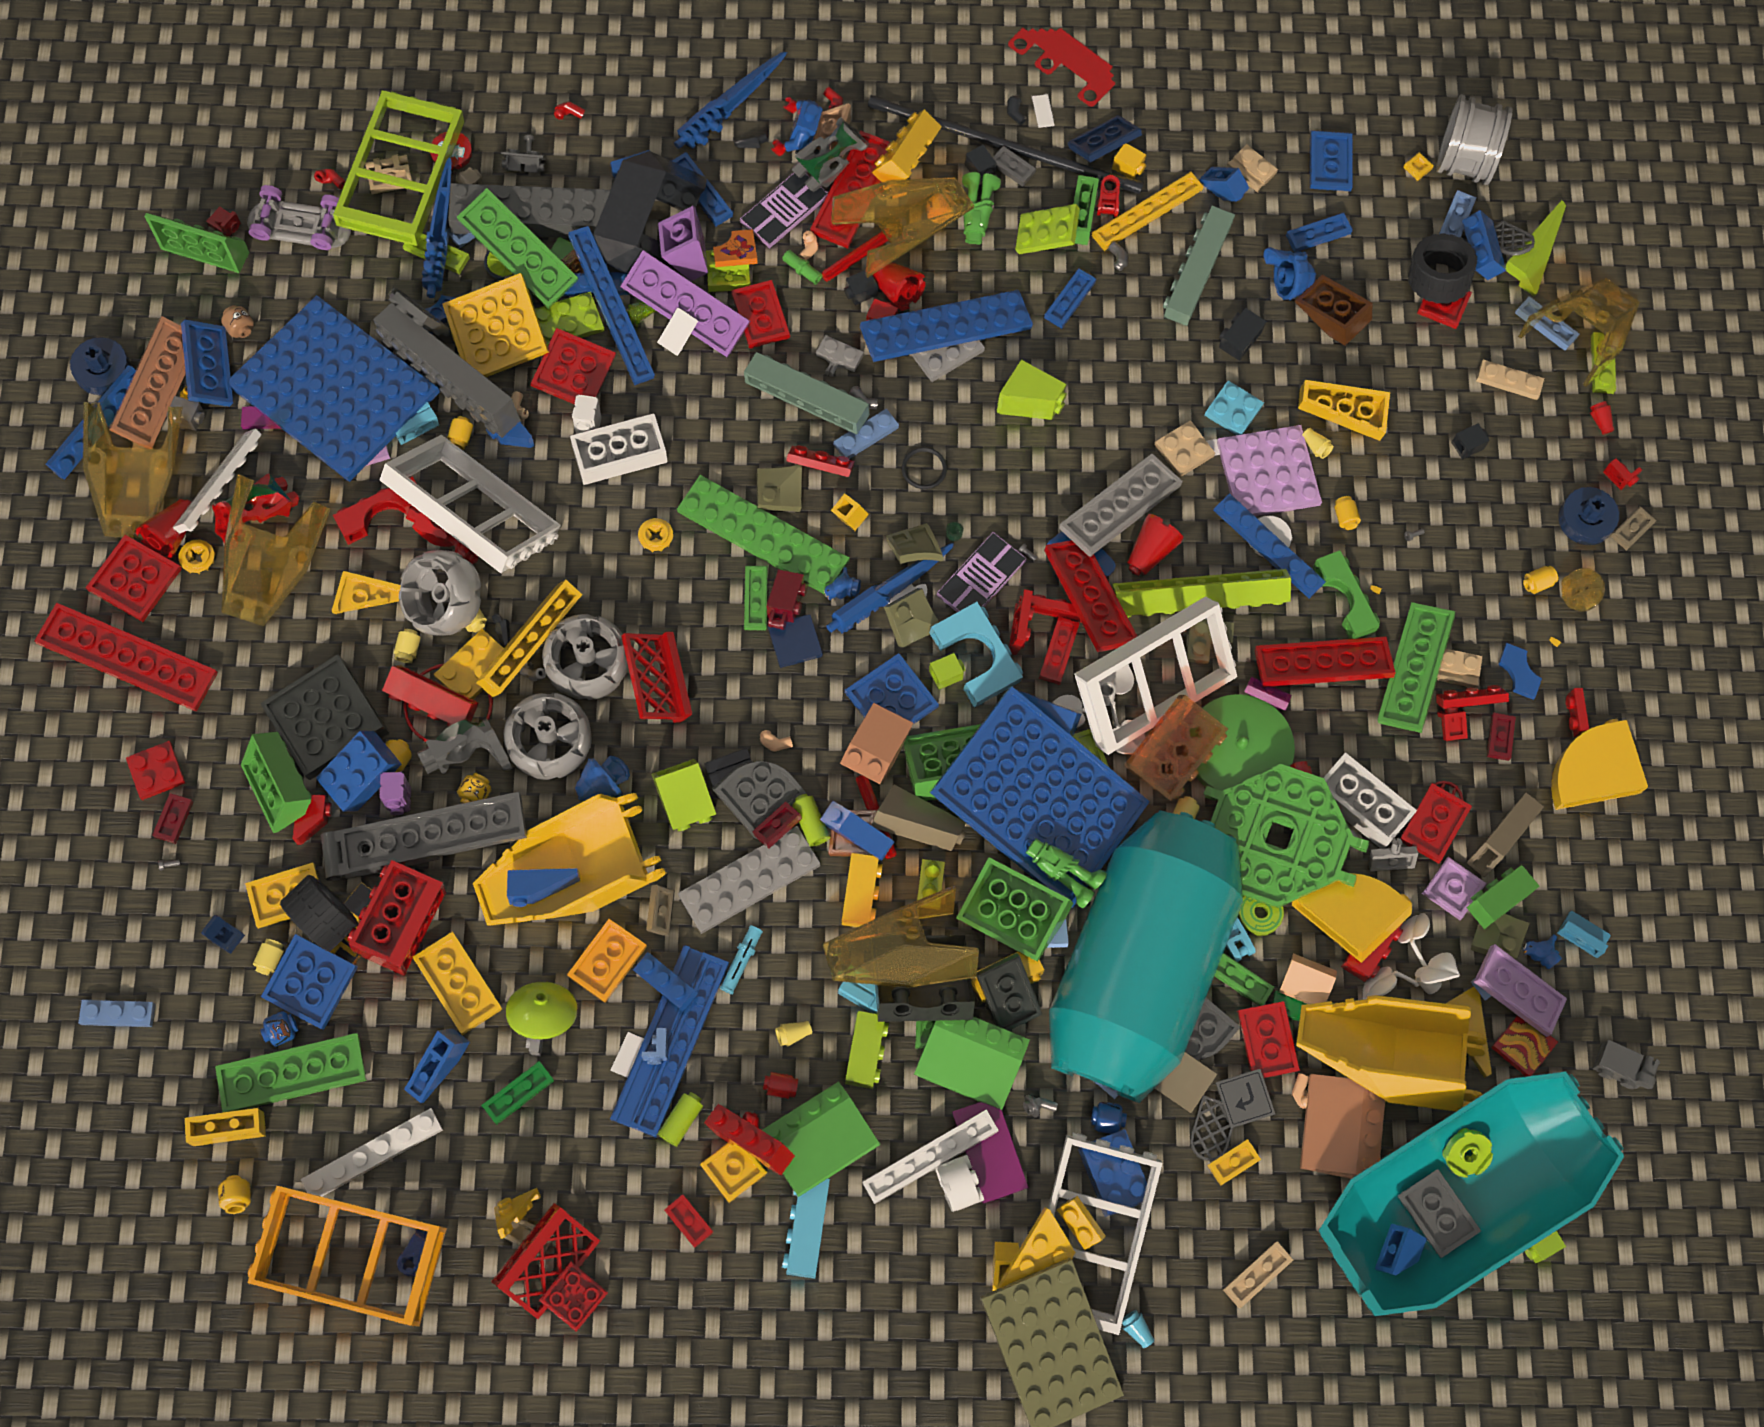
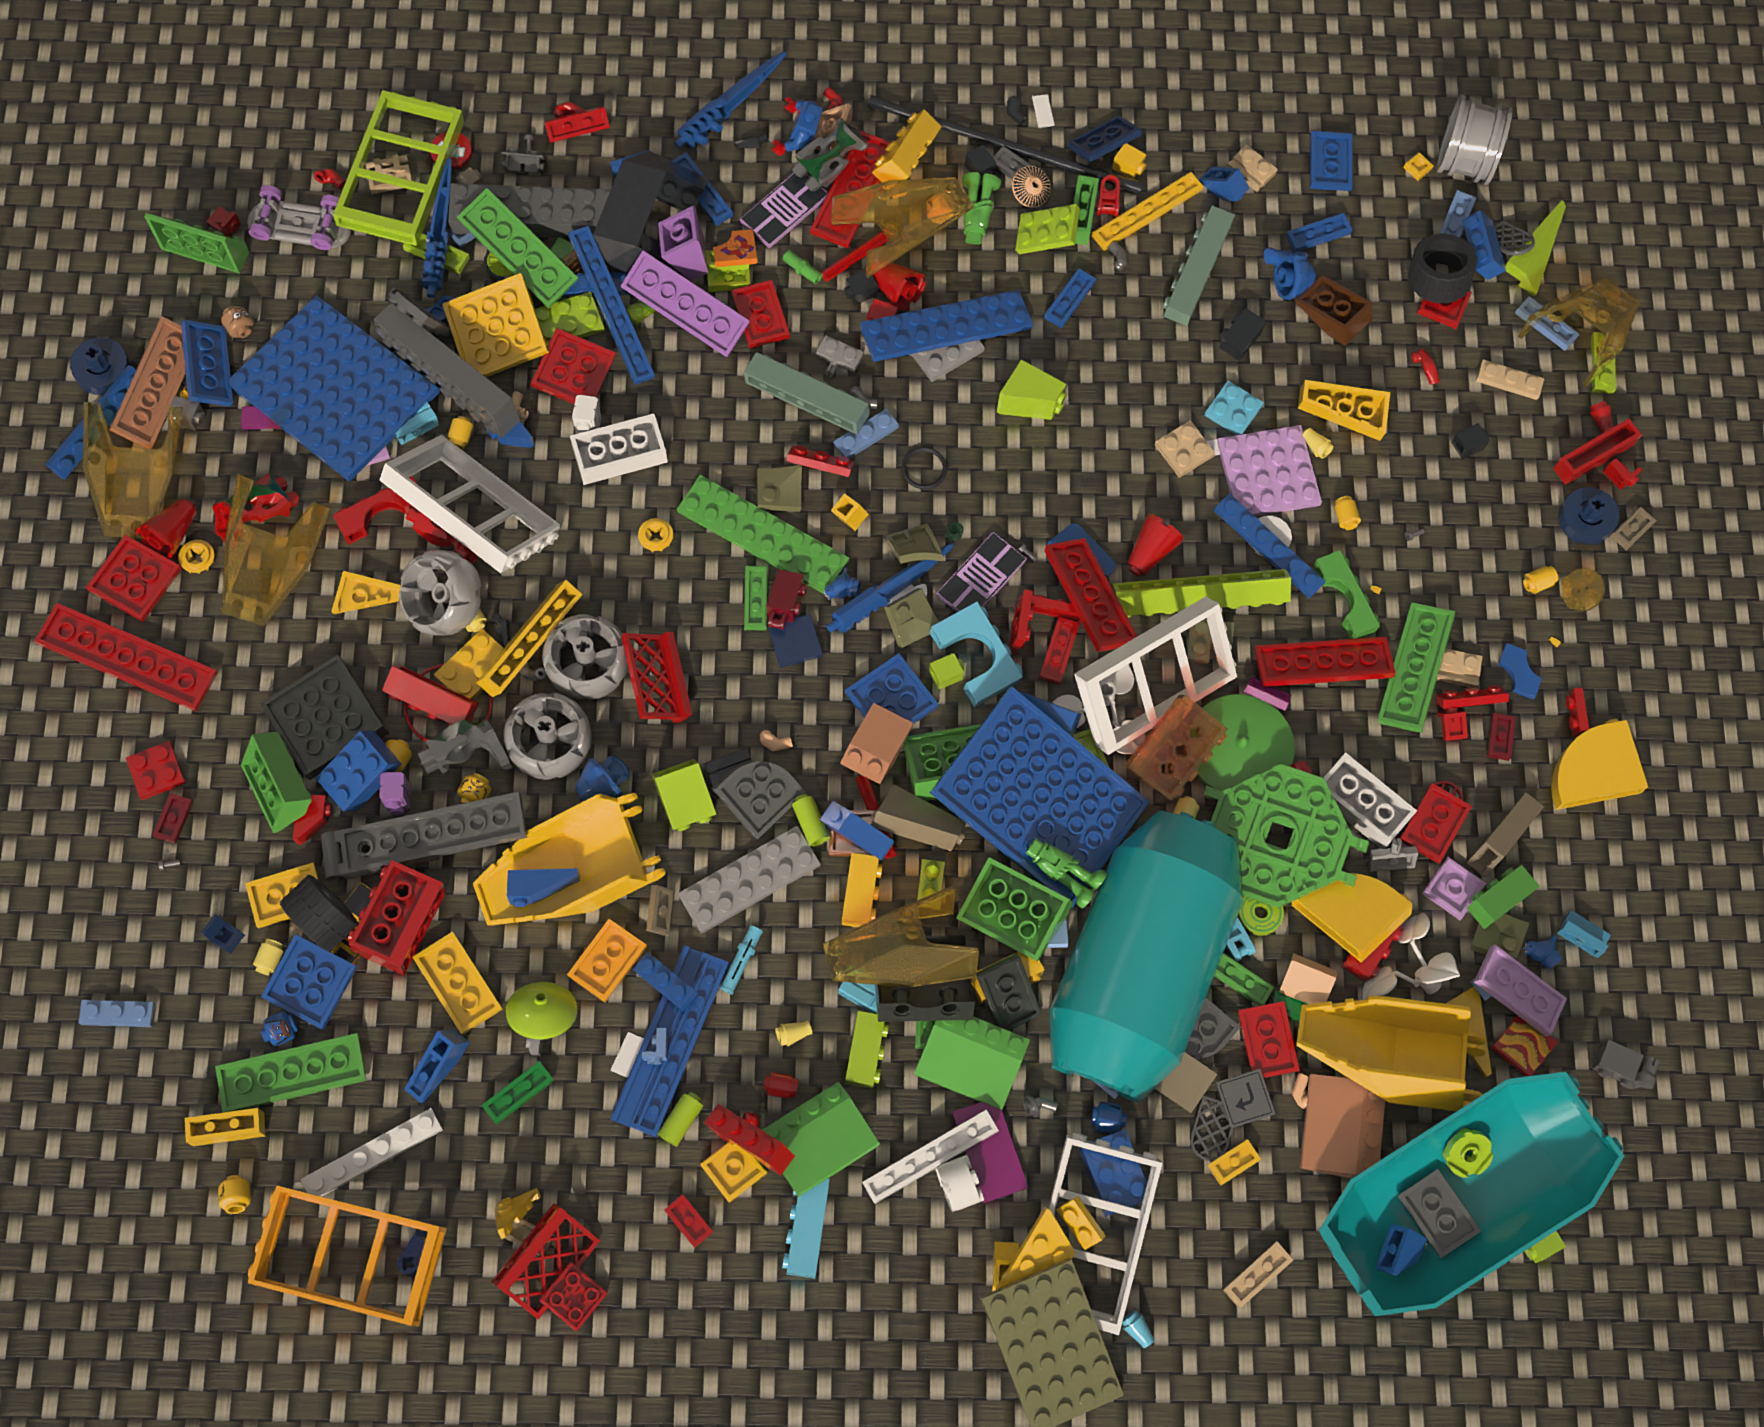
white plate [173,429,262,533] -> none
light yellow brick [394,629,421,663] -> none
white sticker [657,308,698,356] -> none
dark red plate [752,802,802,849] -> none
light nougat arm [798,231,818,260] -> none
red piece [1008,28,1115,107] -> none
light grey plate [1059,454,1182,557] -> none
none -> red plate [544,106,610,143]
none -> dish [1012,166,1050,208]
none -> red arm [1411,349,1440,385]
none -> red brick [1553,418,1642,485]

